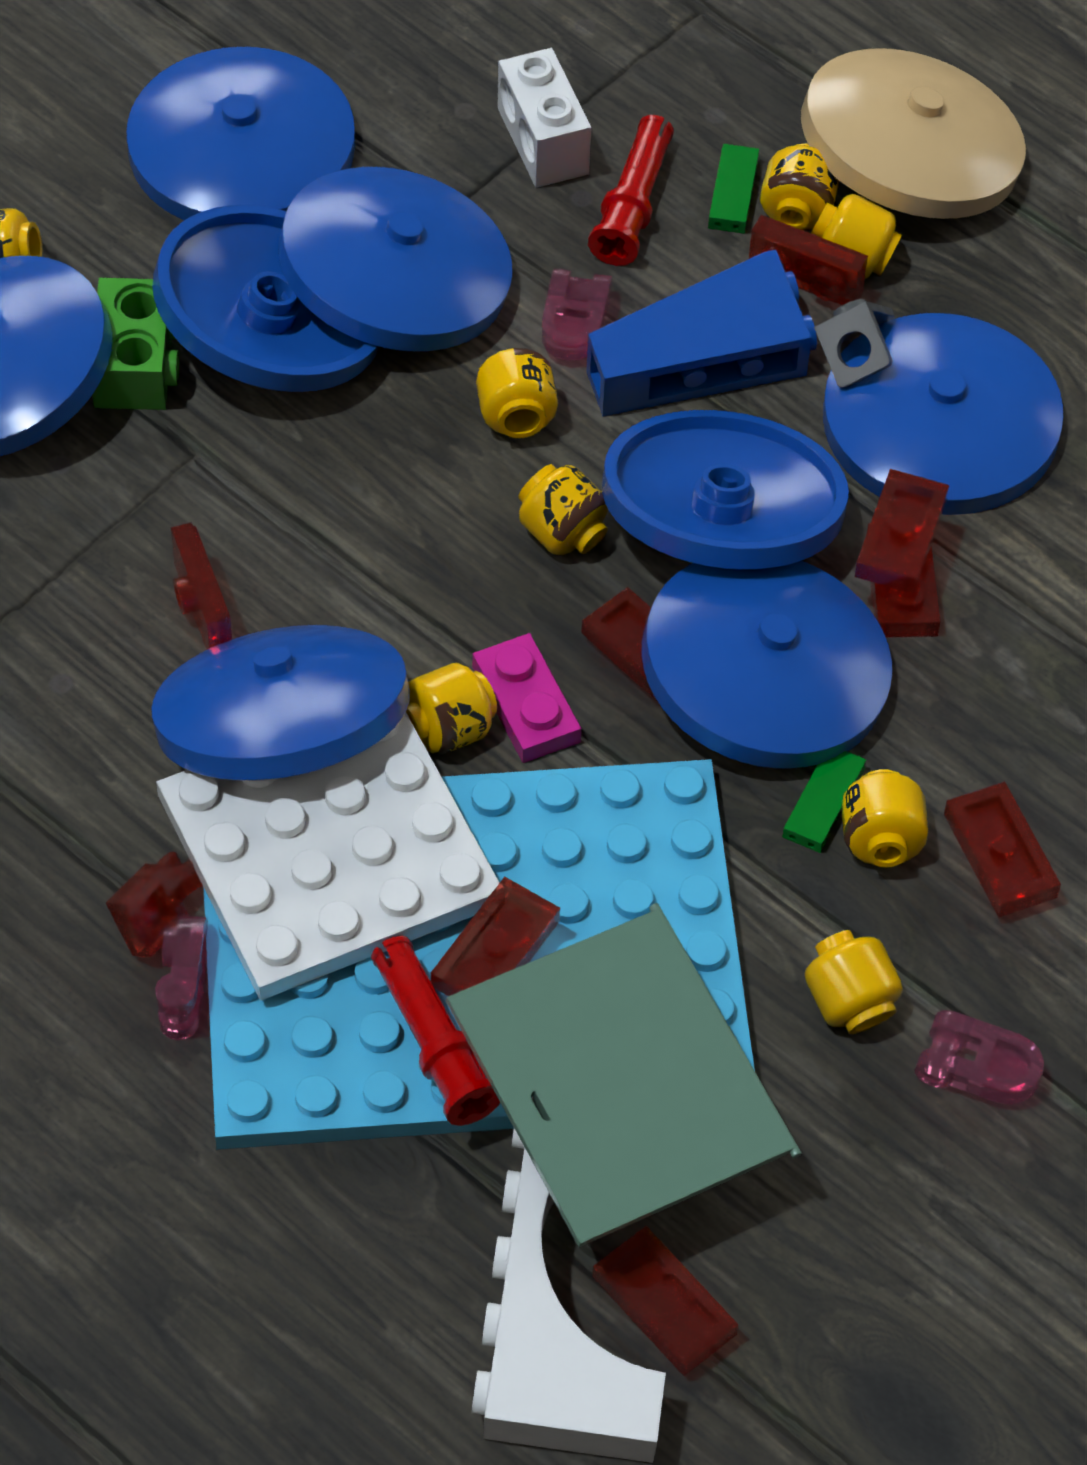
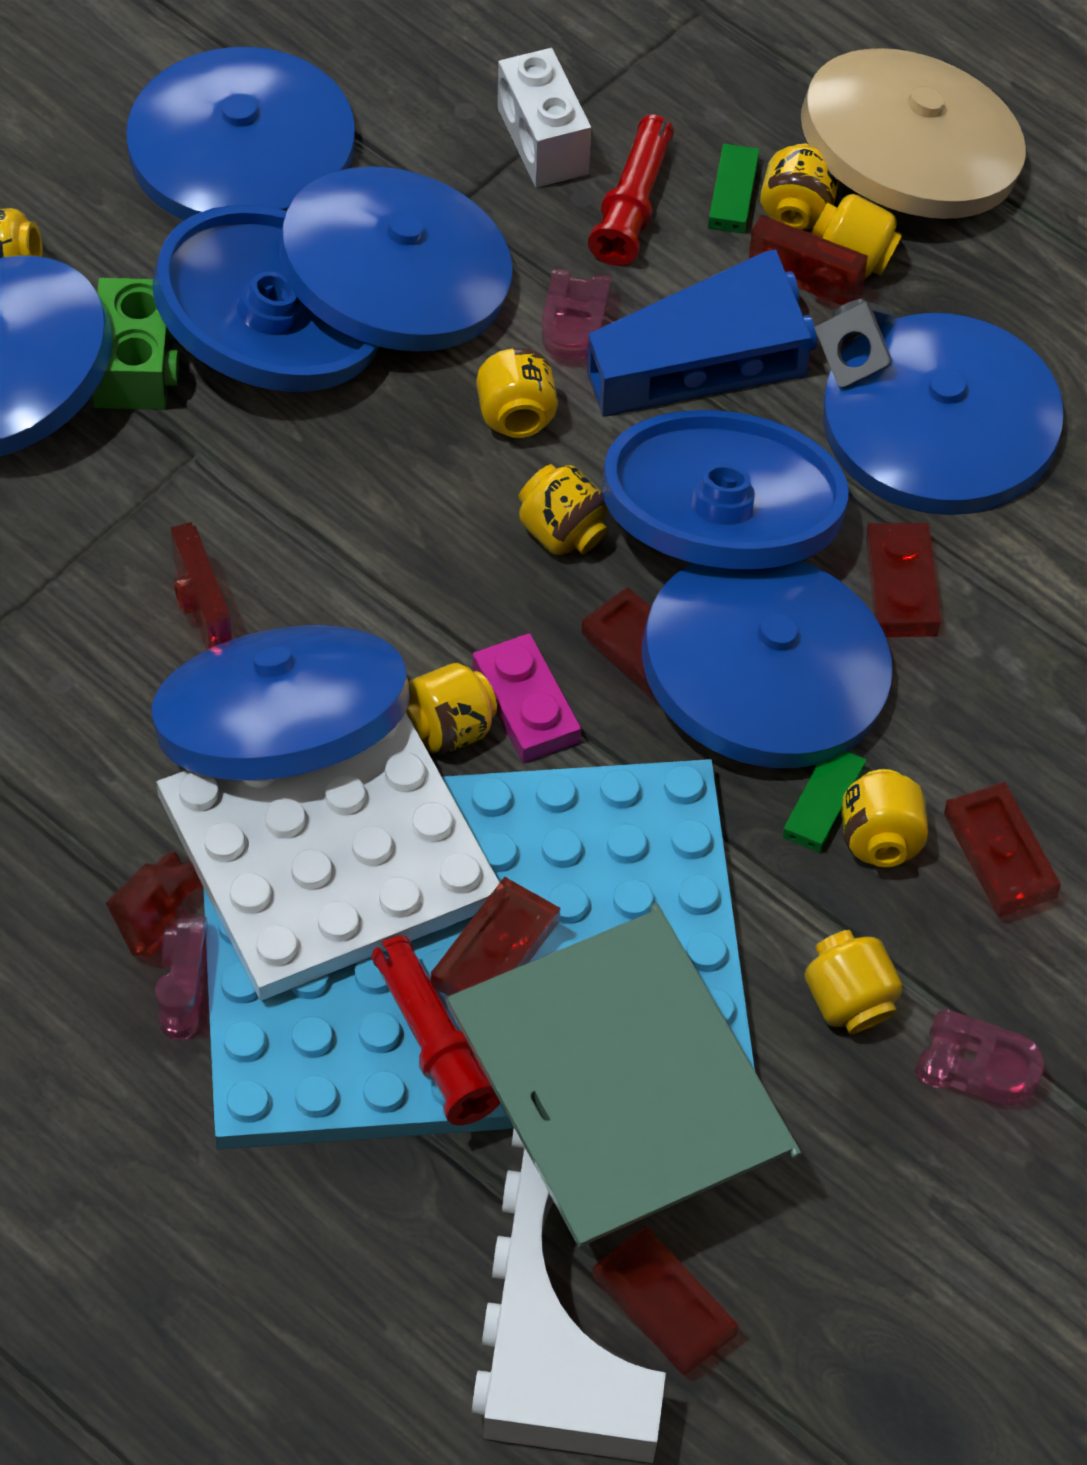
clear red plate [854,469,949,594] -> none

